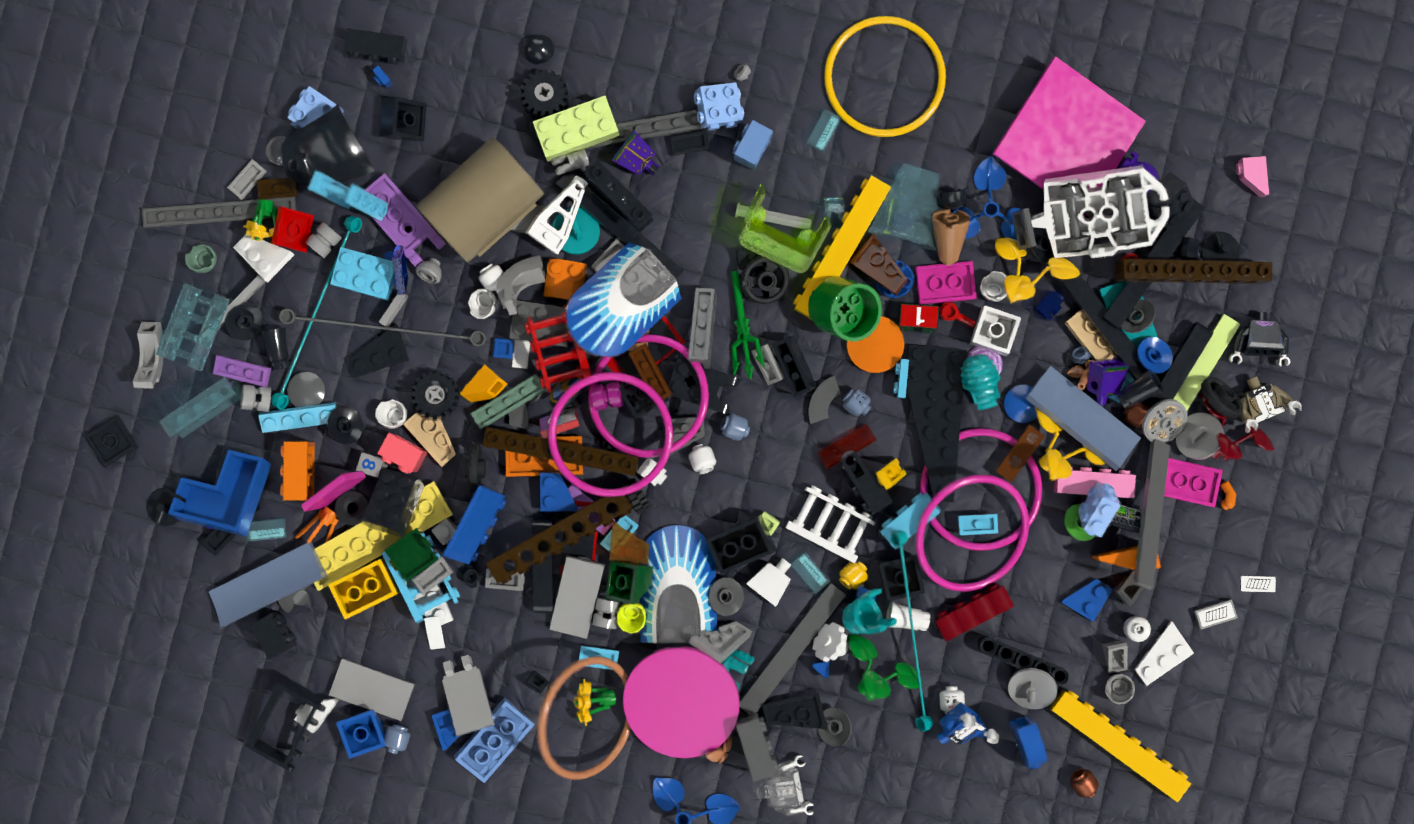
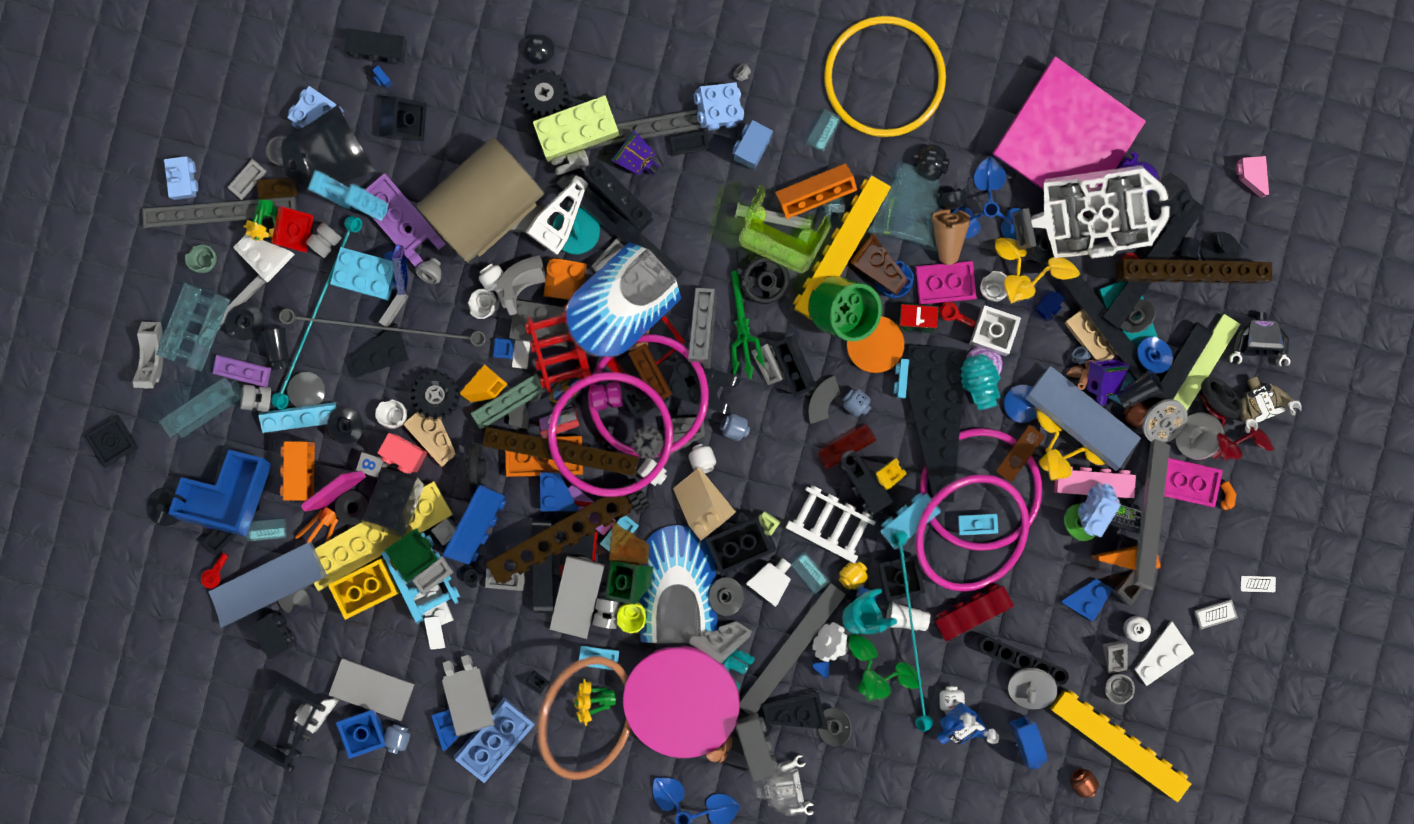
none -> light blue brick [164,156,198,200]
none -> red plate [201,552,229,588]
none -> dark grey gear [632,427,663,458]
none -> tan slope [673,467,735,540]
none -> orange brick [775,163,857,219]
none -> black plant [913,145,950,181]

